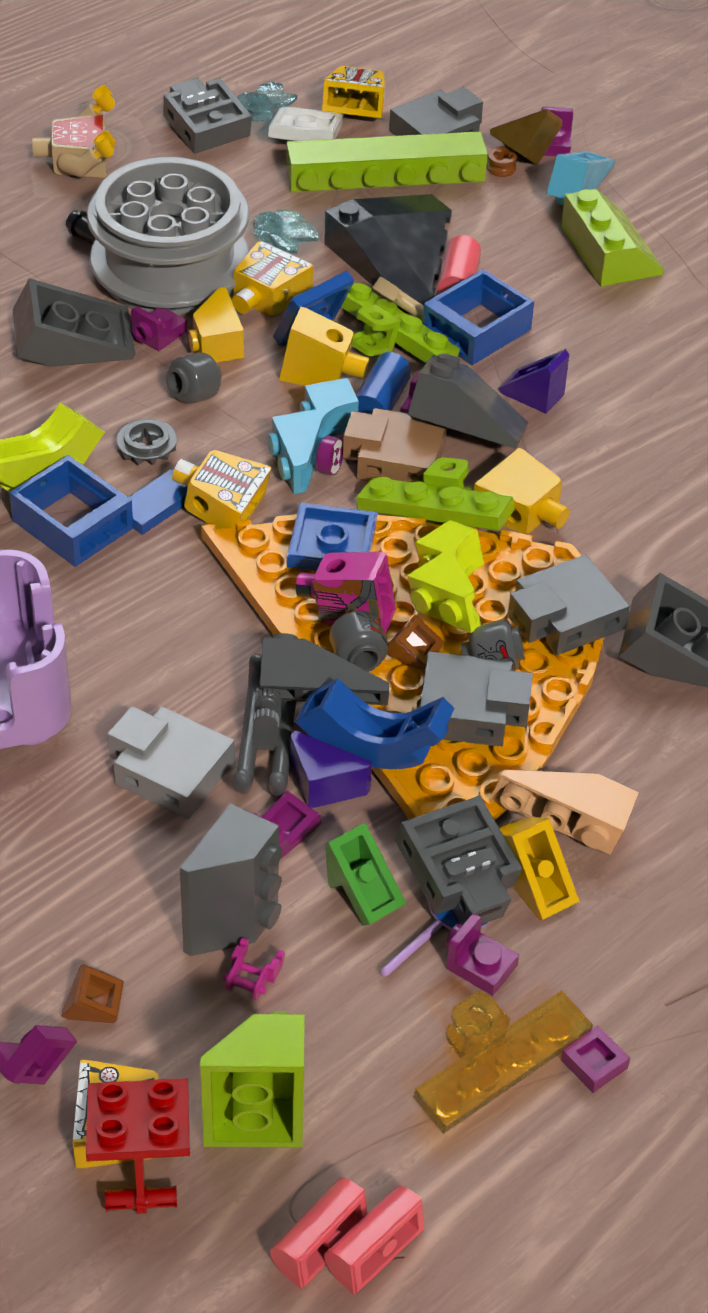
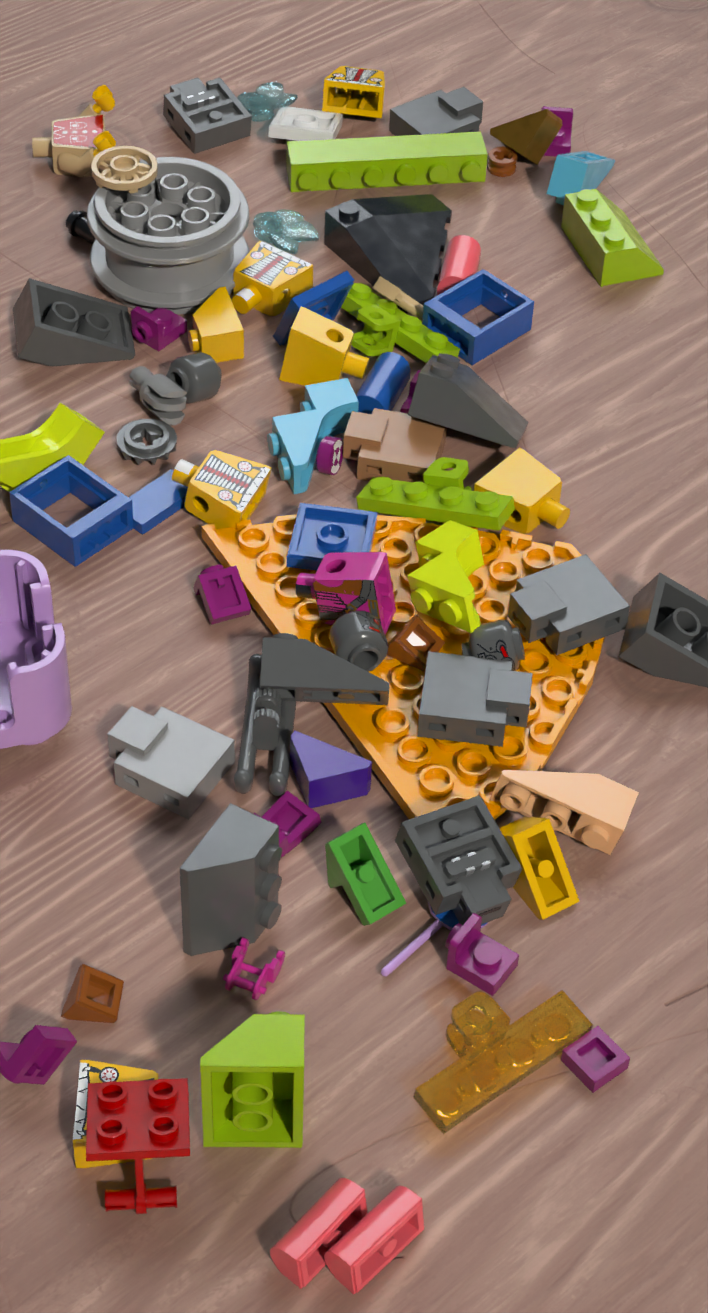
blue arch [295,678,455,769] -> none
dark purple slope [498,349,570,414] -> none
none -> tan wheel [91,146,158,194]
none -> light grey arm [129,366,187,425]
none -> magenta bracket [193,565,252,625]

